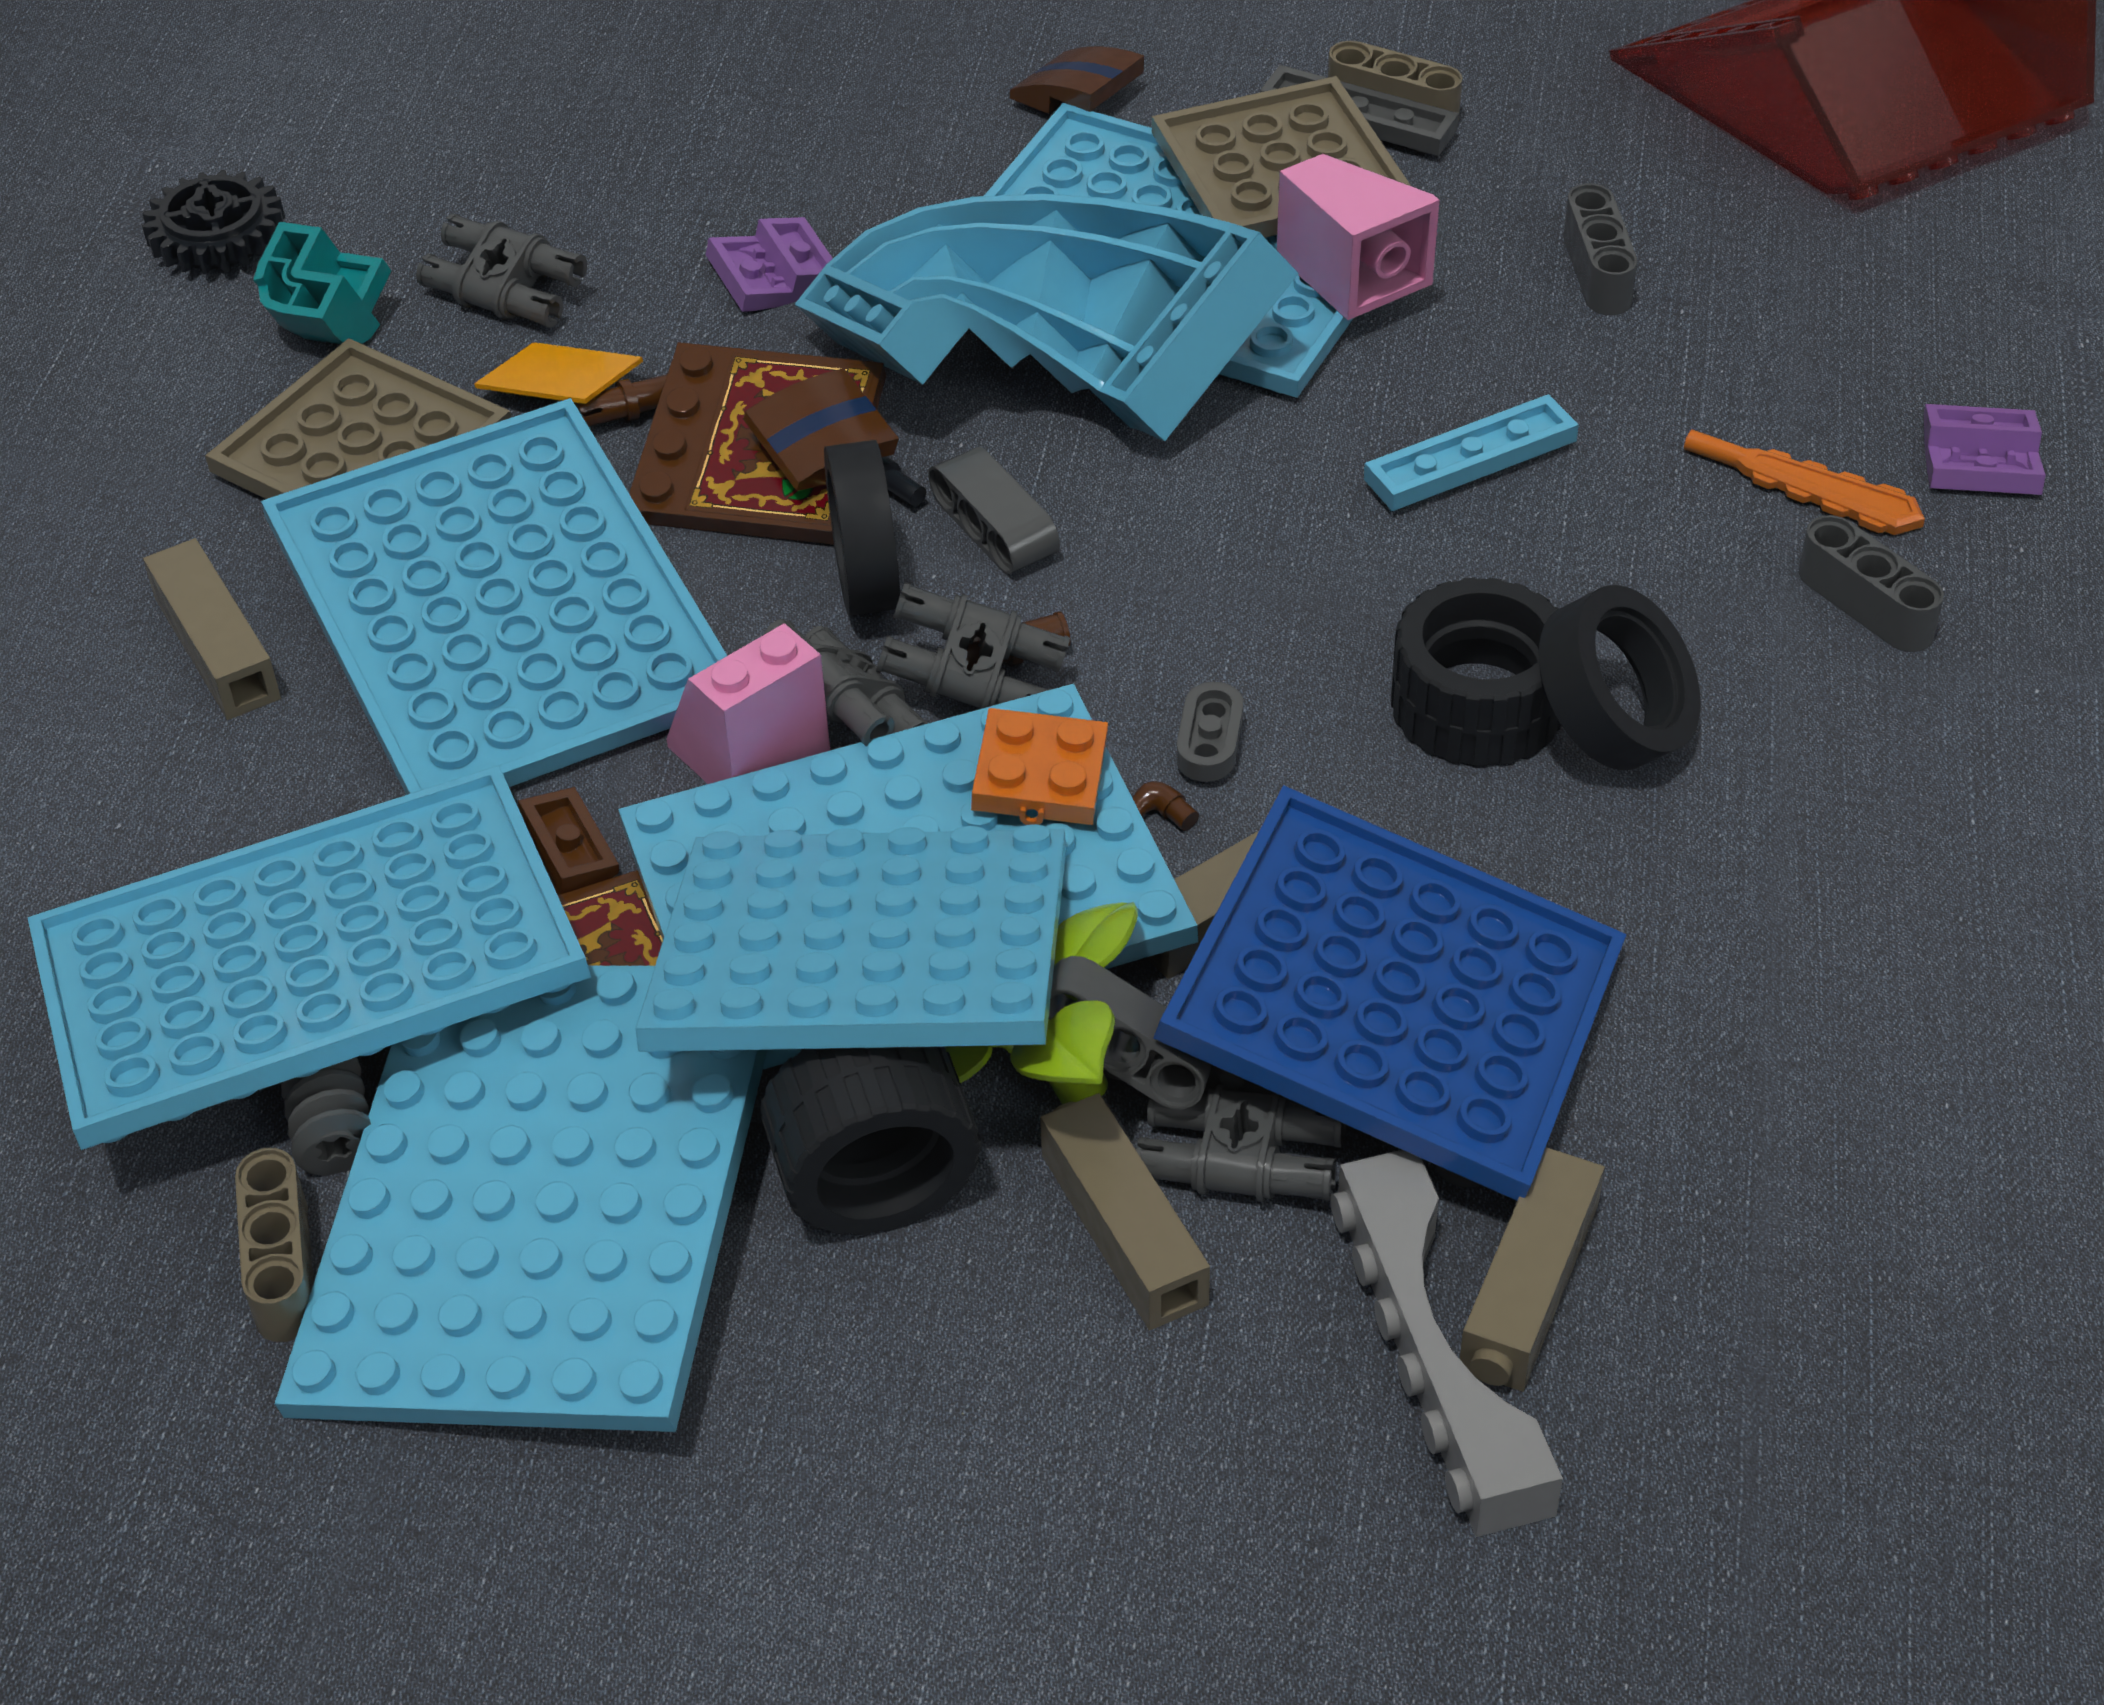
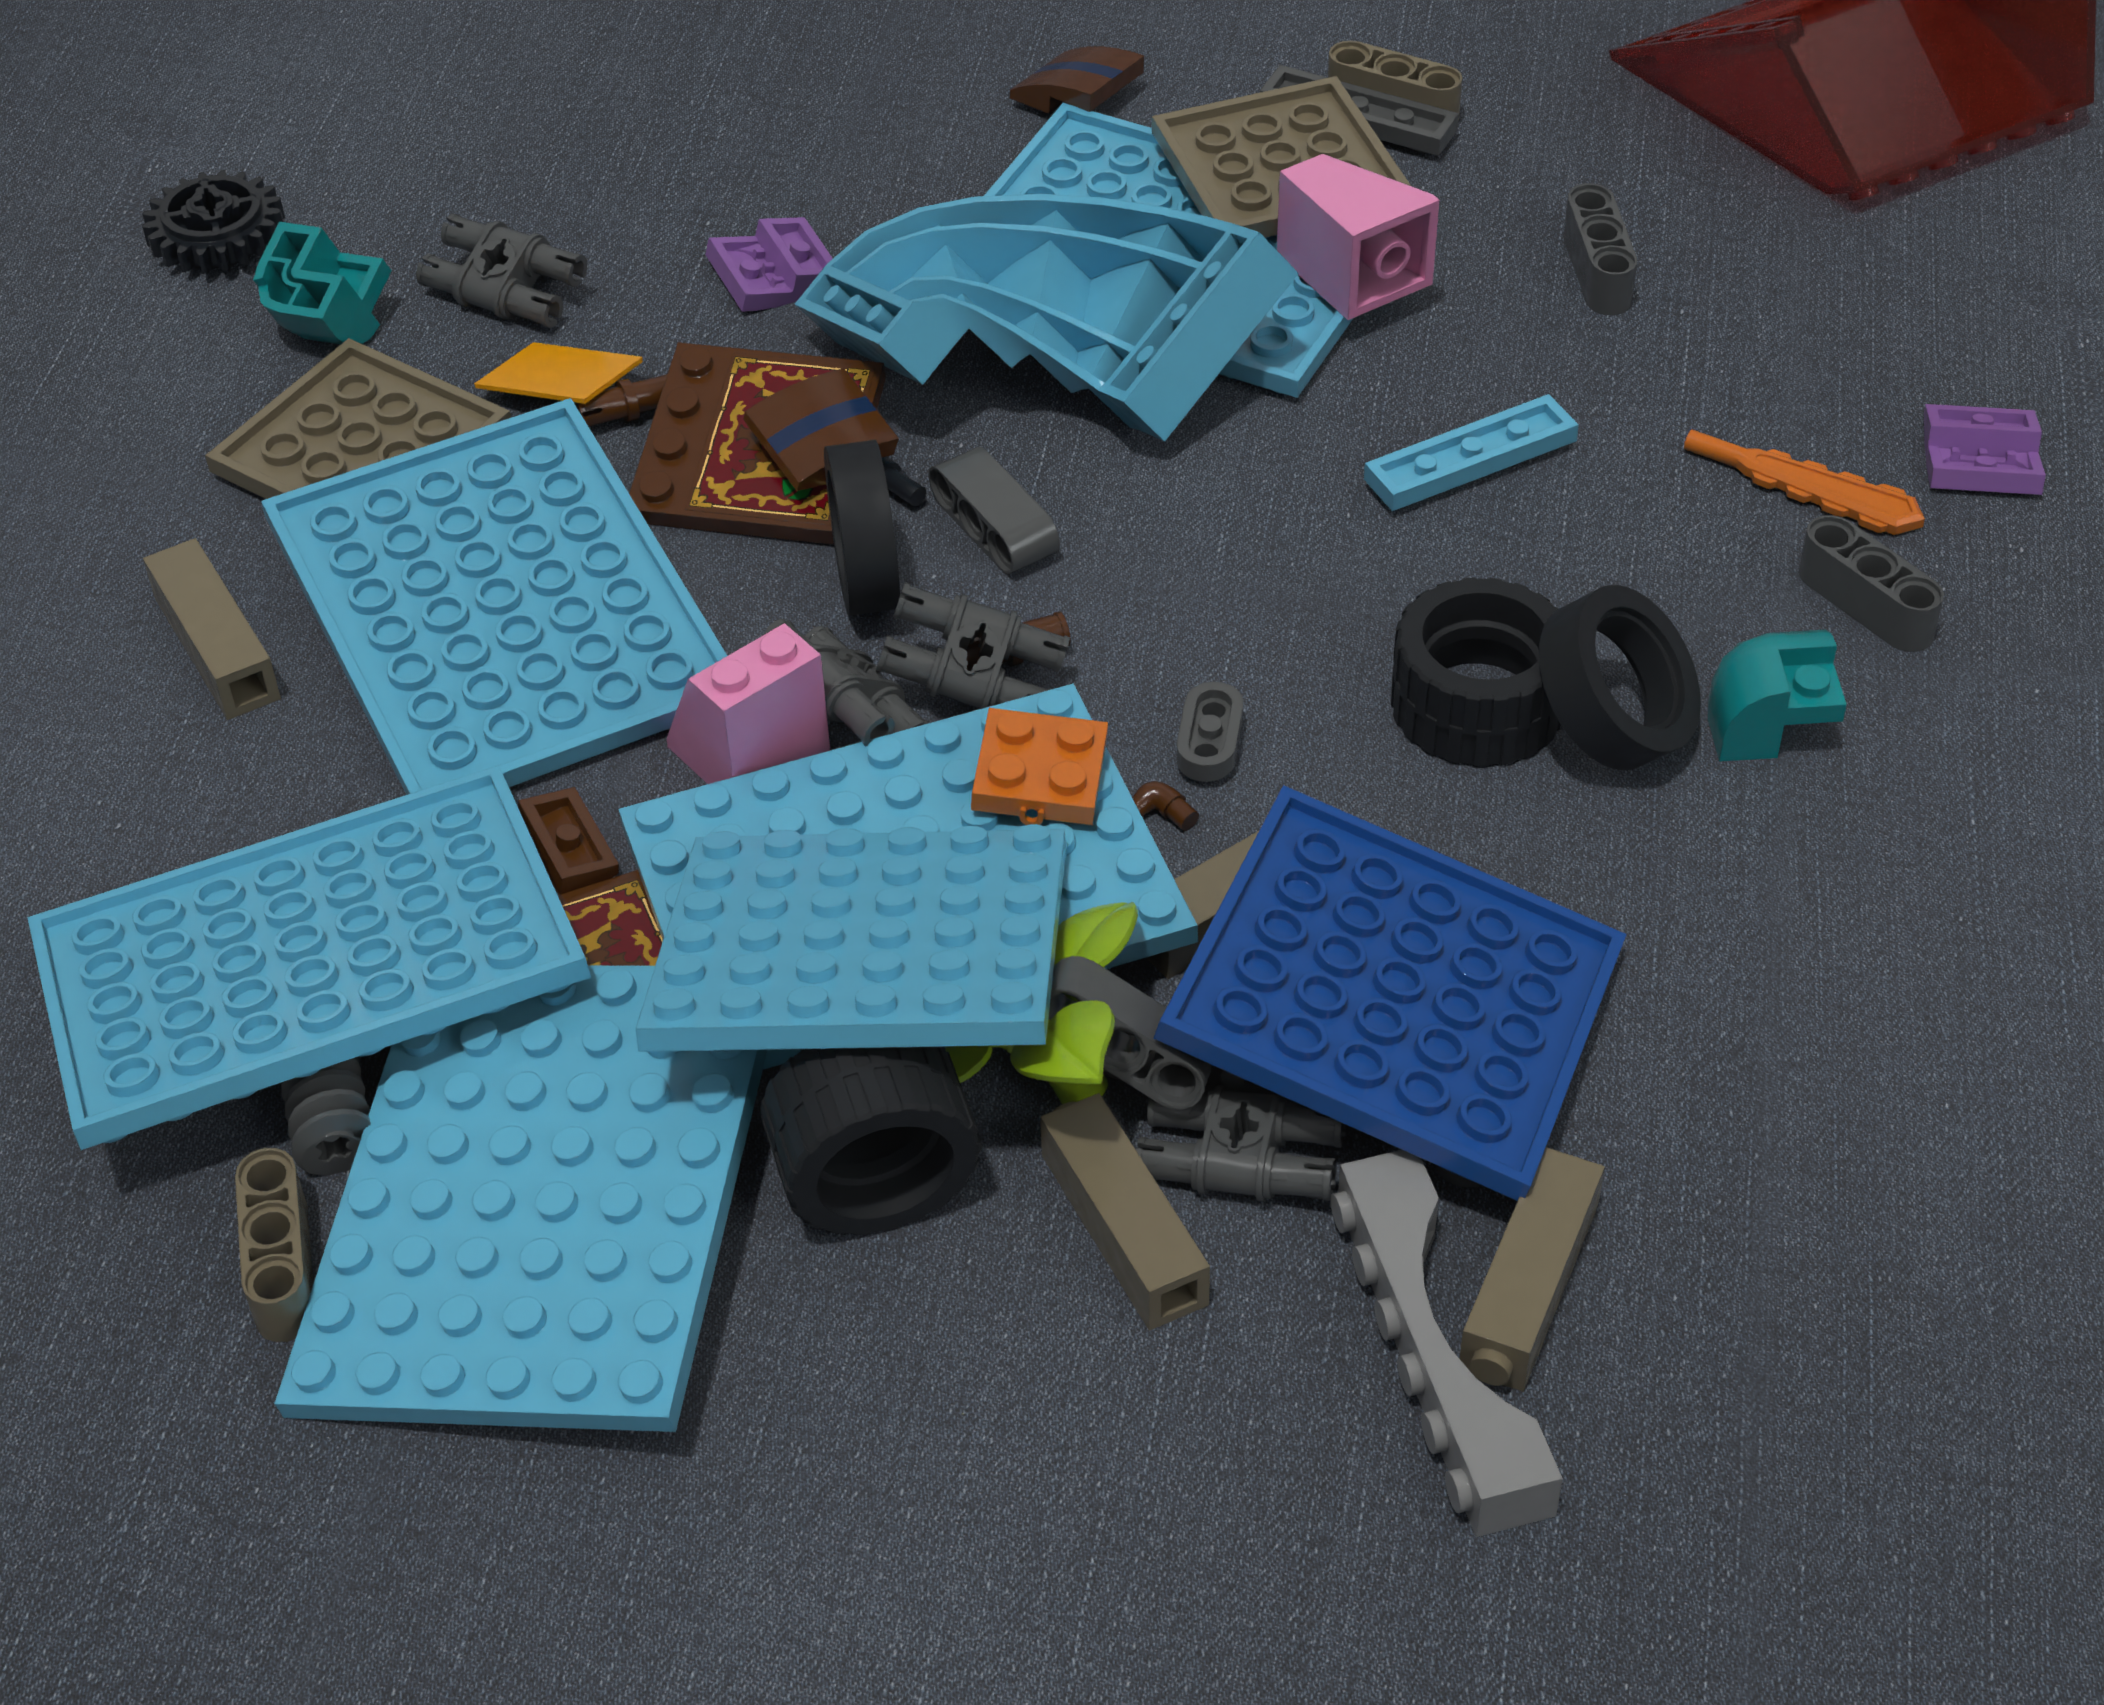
none -> teal brick [1708,629,1847,762]

